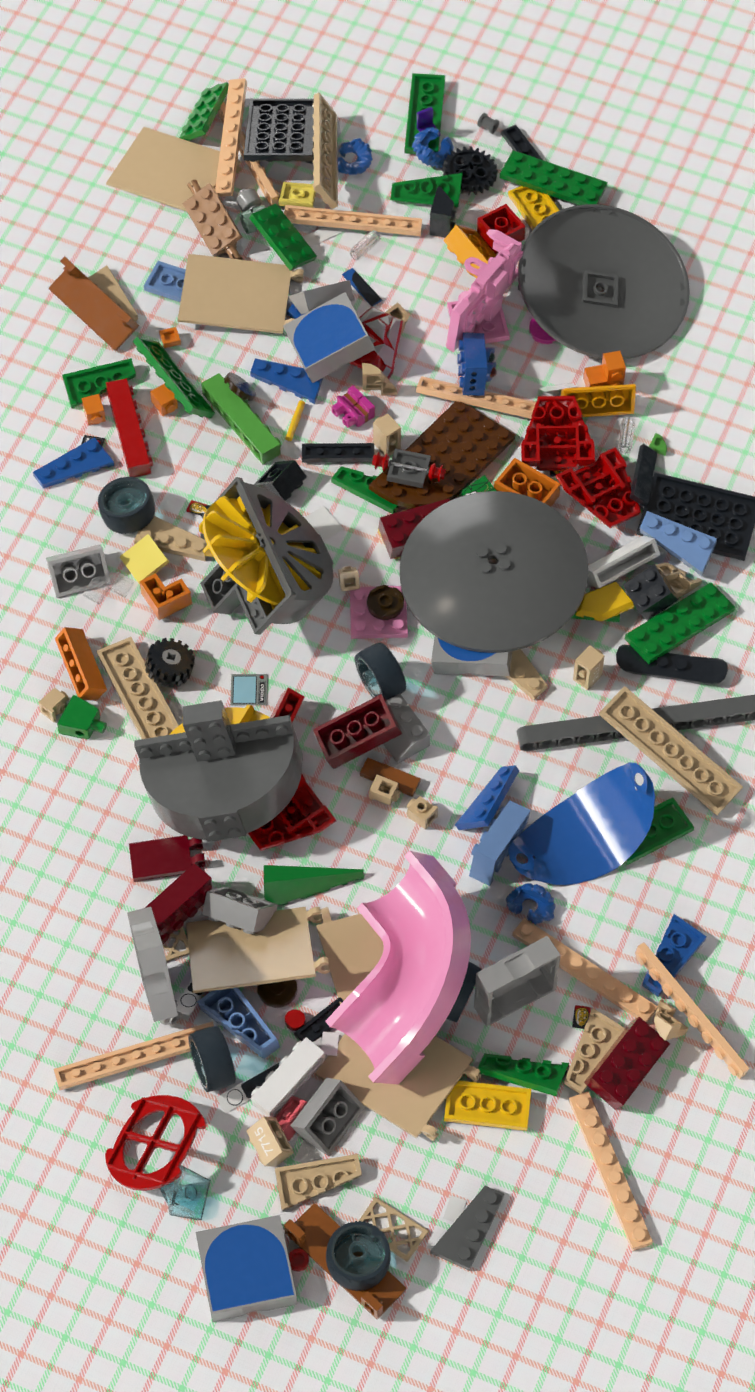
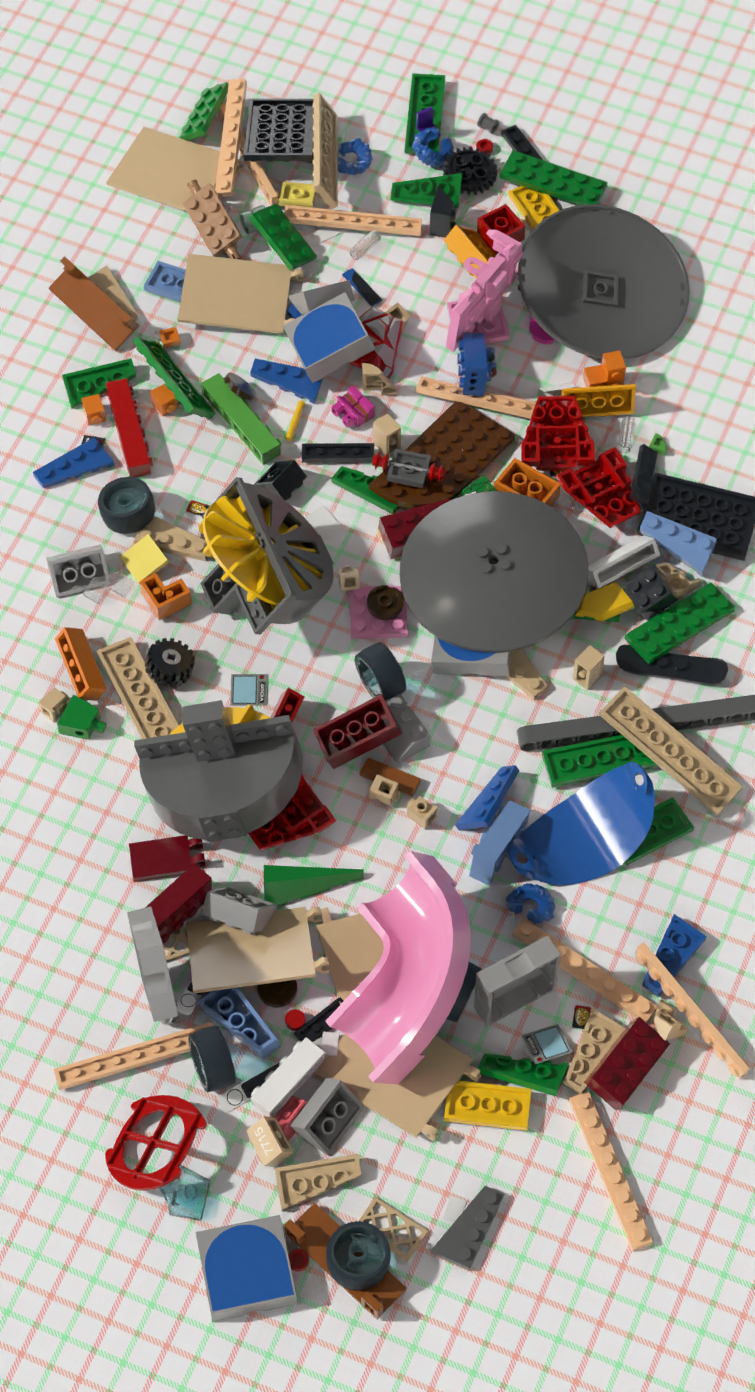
light grey head [236,188,262,212] -> none
none -> red tile [476,139,493,156]
none -> sticker [522,1024,572,1064]
none -> green plate [542,735,658,788]

